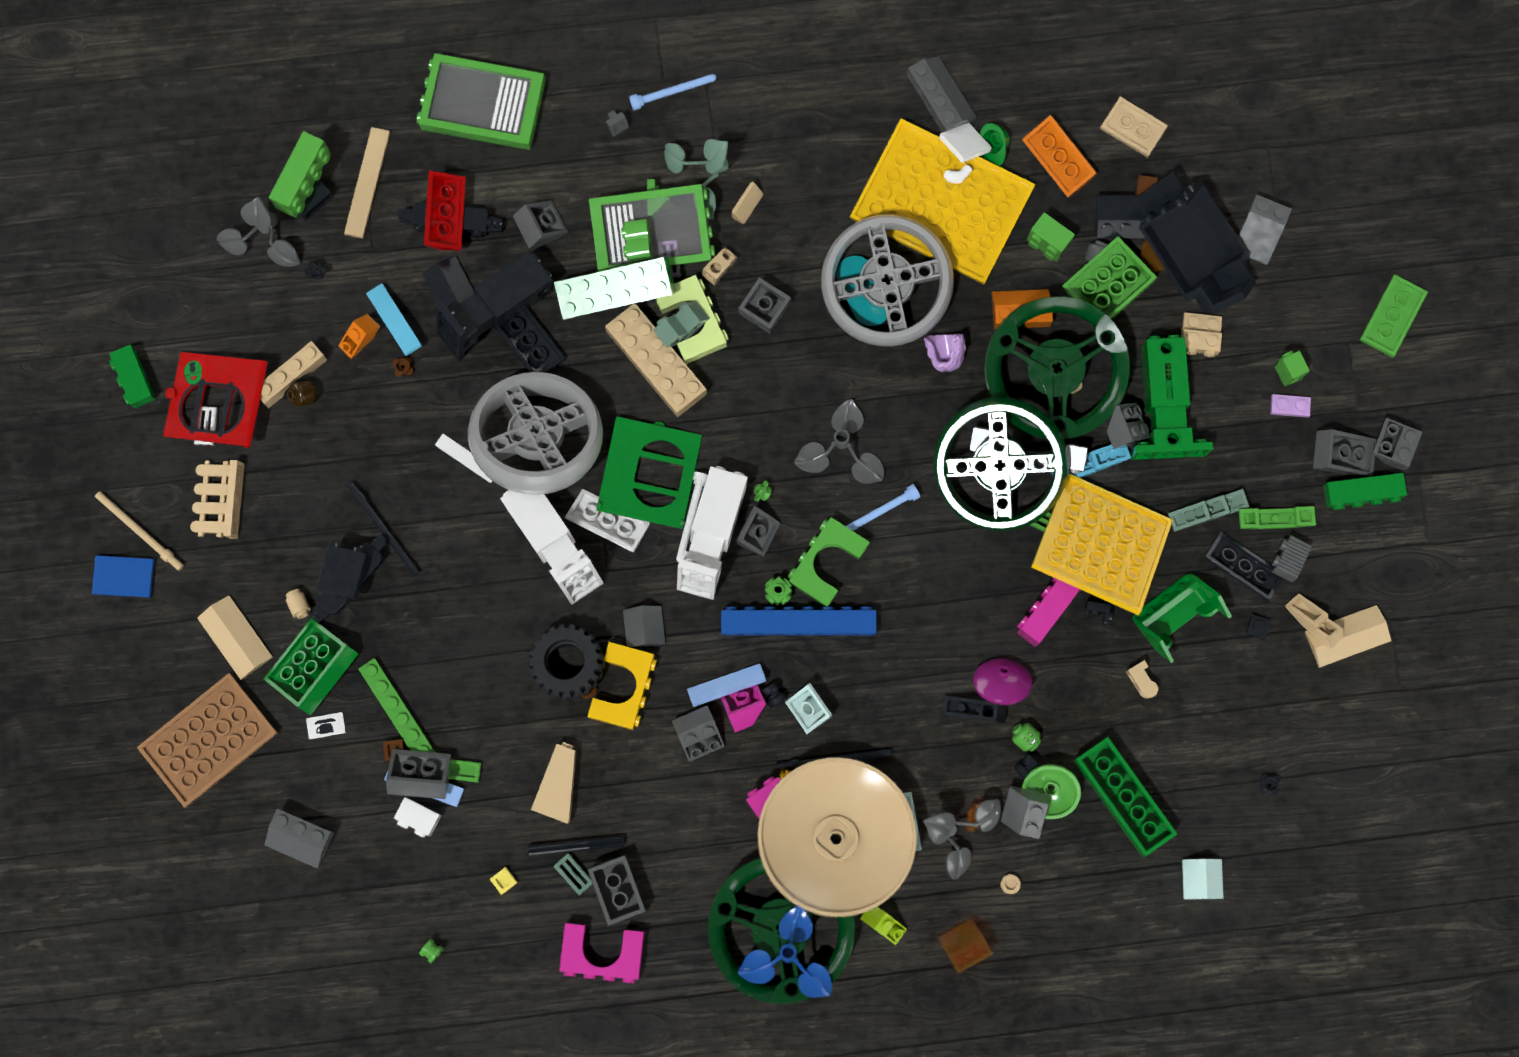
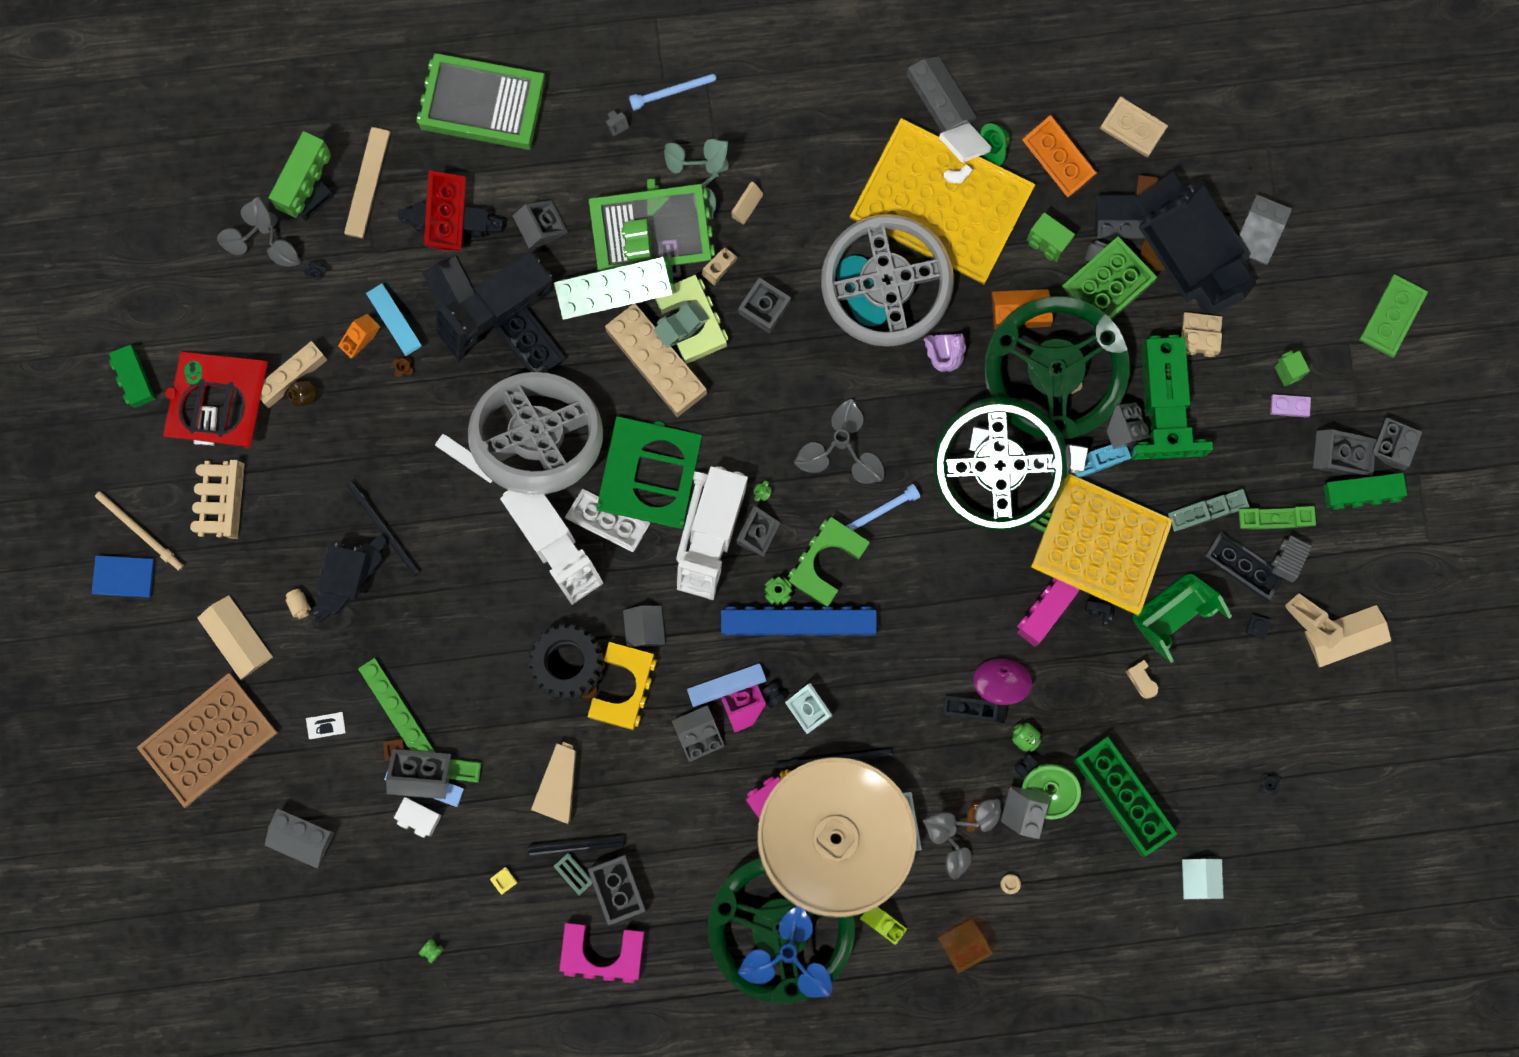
green slope [264,618,358,716] -> none

